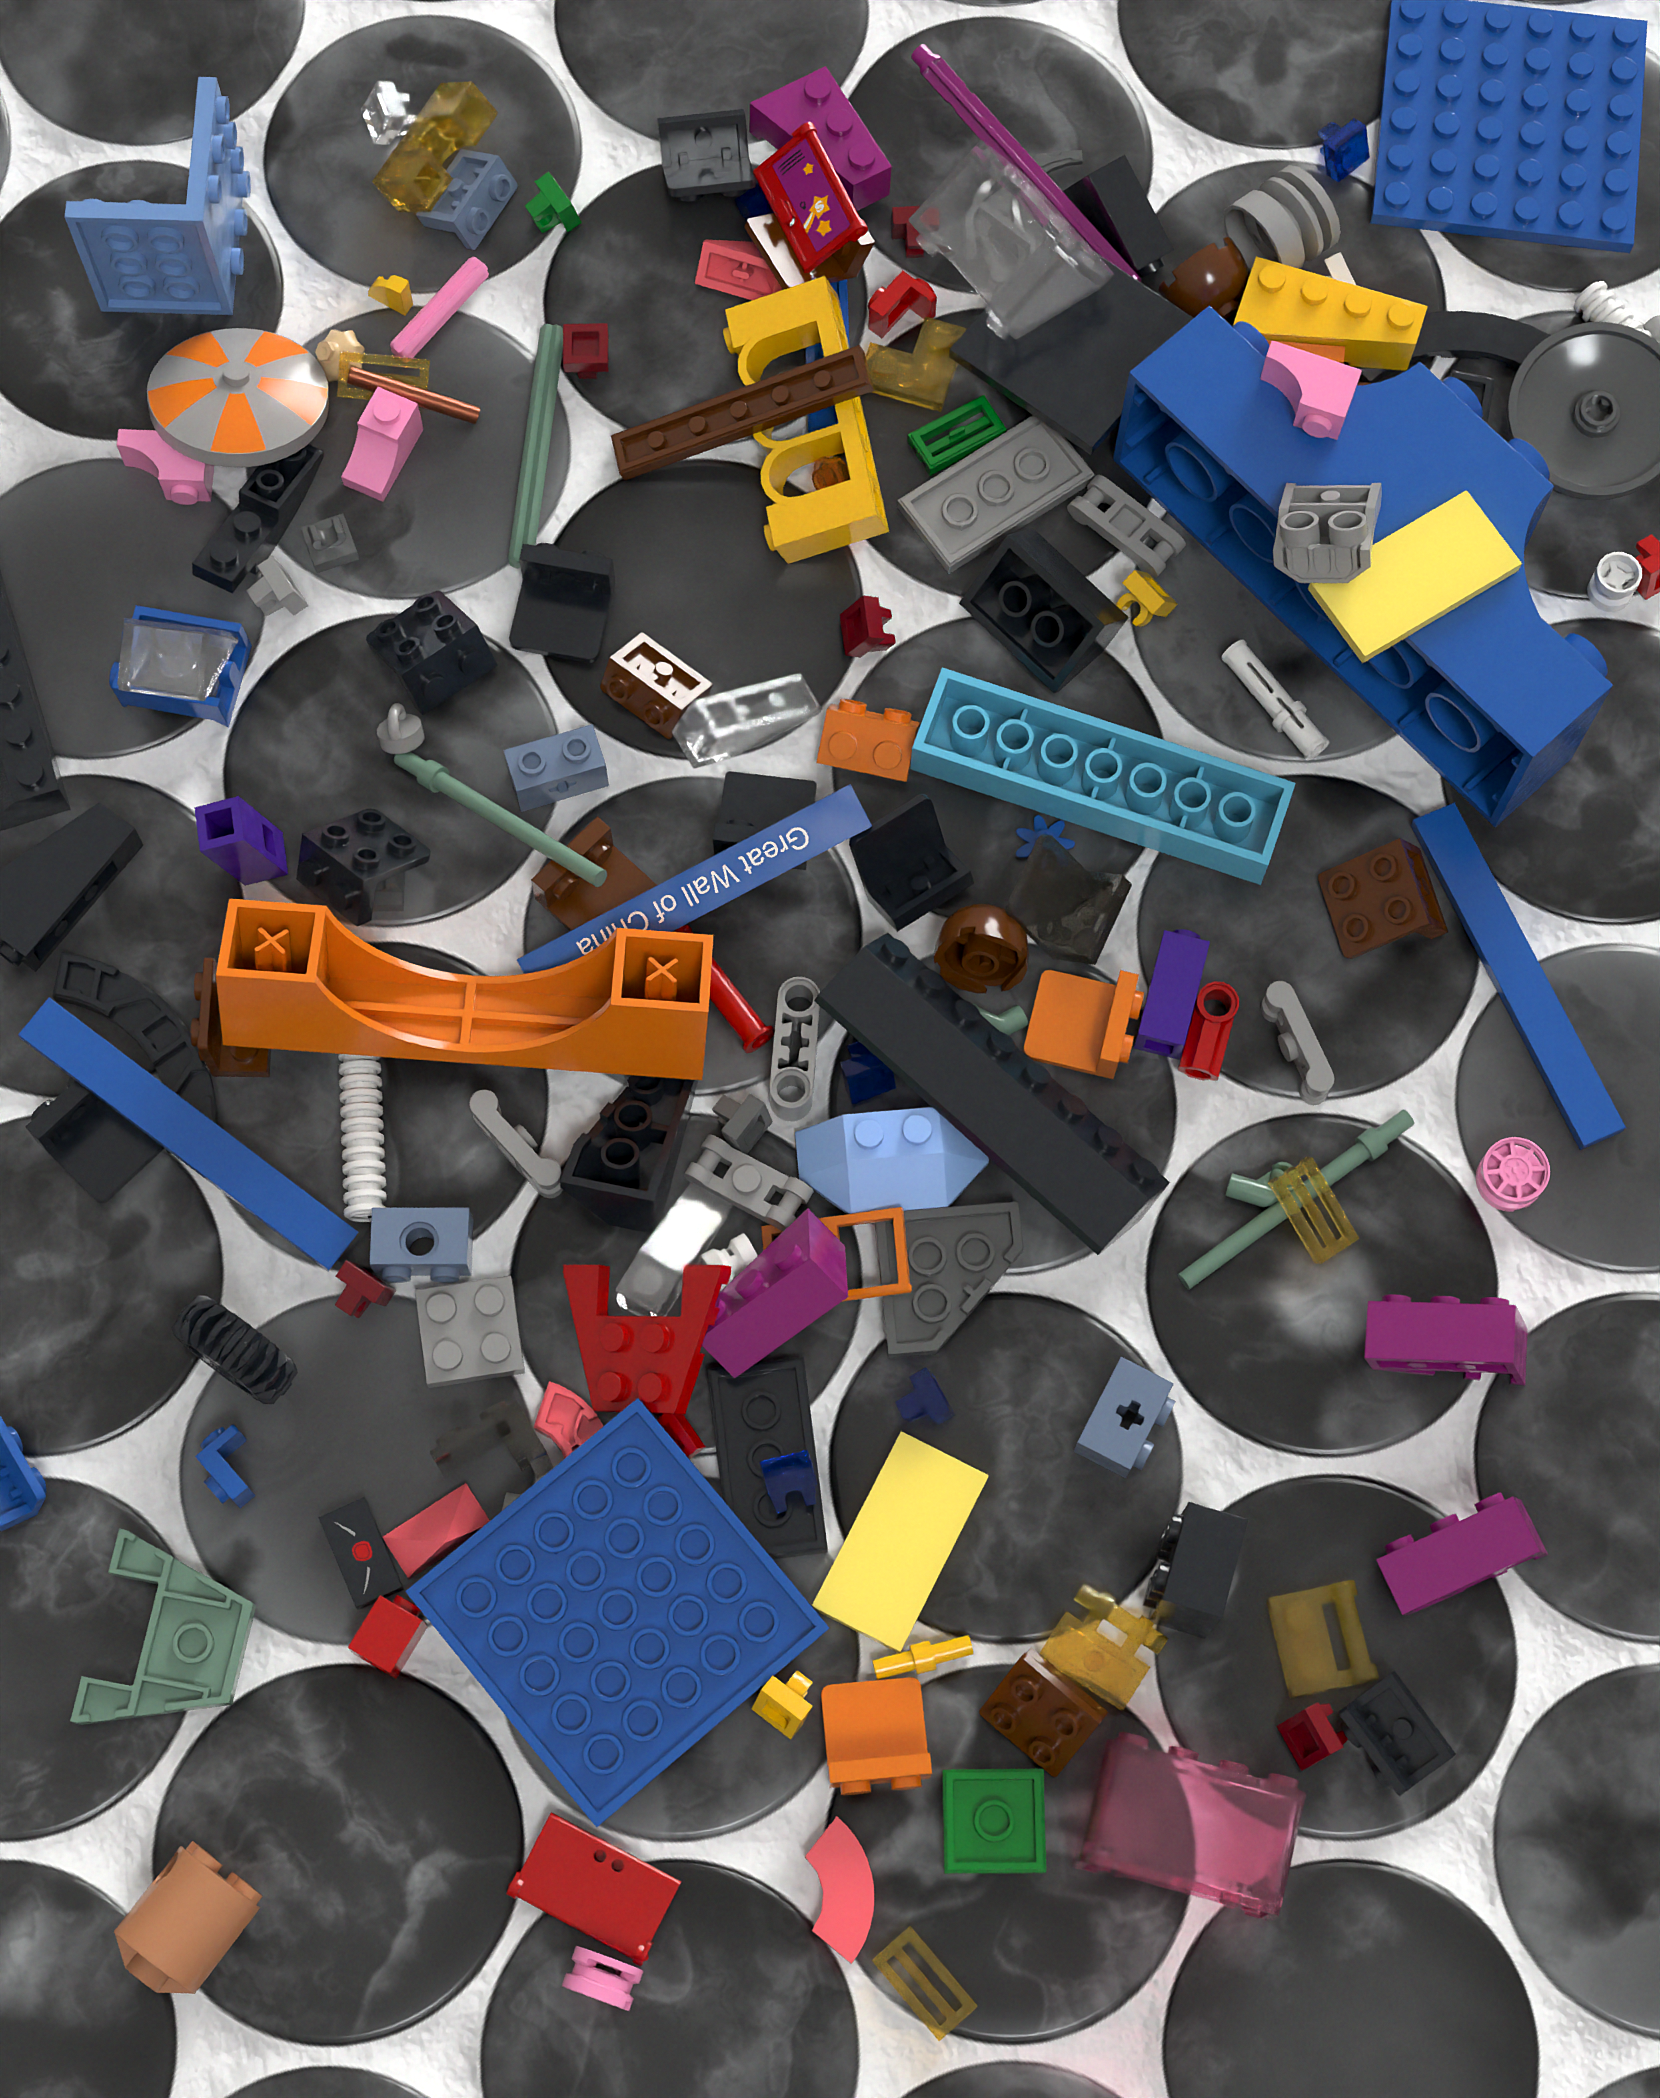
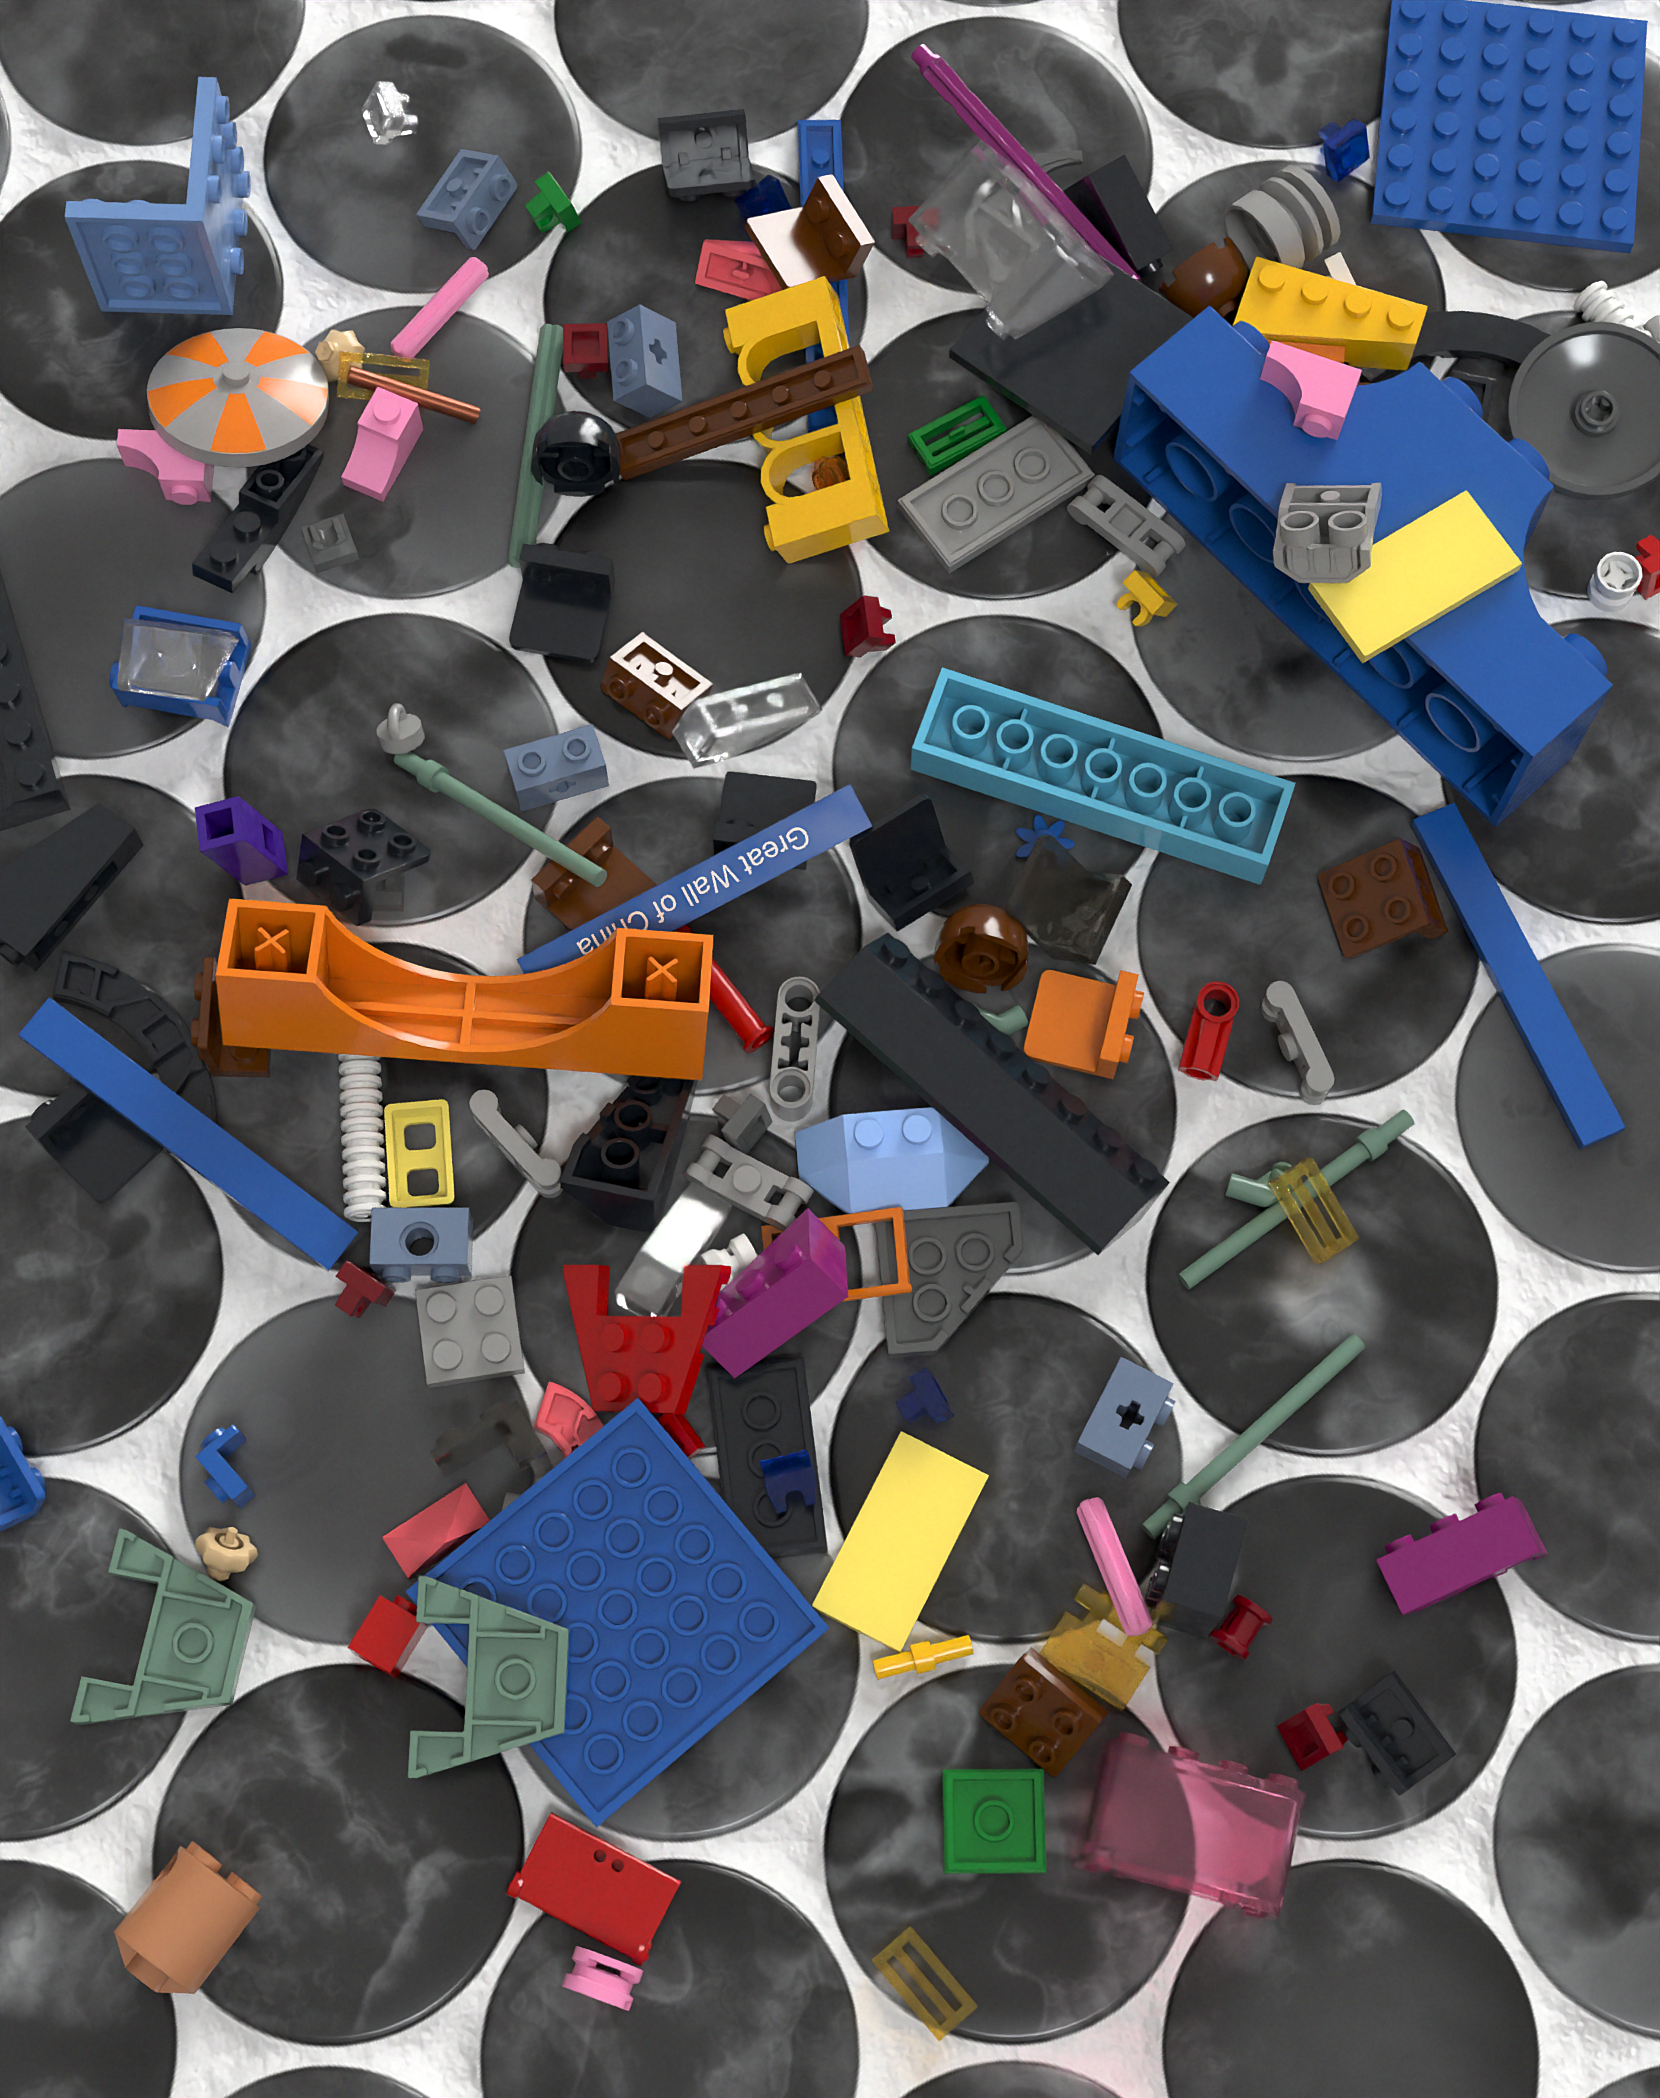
black gear [171,1296,298,1404] -> none
light grey tile [246,556,308,616] -> none
black tile [318,1497,404,1610] -> none
black bracket [366,591,498,715] -> none
yellow tile [368,275,413,316] -> none
clear yellow arch [372,82,498,212] -> none
magenta wedge [749,66,892,211] -> none
yellow tile [751,1670,813,1740] -> none
door [753,122,868,273] -> none
coral tile [805,1817,874,1964] -> none
orange bracket [816,699,920,782] -> none
orange bracket [821,1677,932,1795] -> none
clear blue tile [840,1041,896,1104] -> none
clear yellow plate [866,317,968,412] -> none
red bracket [868,270,937,338] -> none
black slope [959,528,1129,693] -> none
dark purple brick [1134,929,1210,1060] -> none
white pin [1222,640,1329,760] -> none
clear yellow plate [1267,1580,1379,1698] -> none
magenta wedge [1364,1295,1528,1386] -> none
bright pink wheel [1476,1137,1550,1212] -> none
none -> tan piece [195,1527,258,1581]
none -> light yellow piece [384,1099,454,1208]
none -> sand green wing [408,1576,570,1778]
none -> black cylinder [531,411,621,497]
none -> sand blue brick [607,304,683,418]
none -> bright pink axle [1076,1497,1153,1637]
none -> sand green bar [1141,1334,1365,1540]
none -> dark red bush [1209,1594,1273,1661]

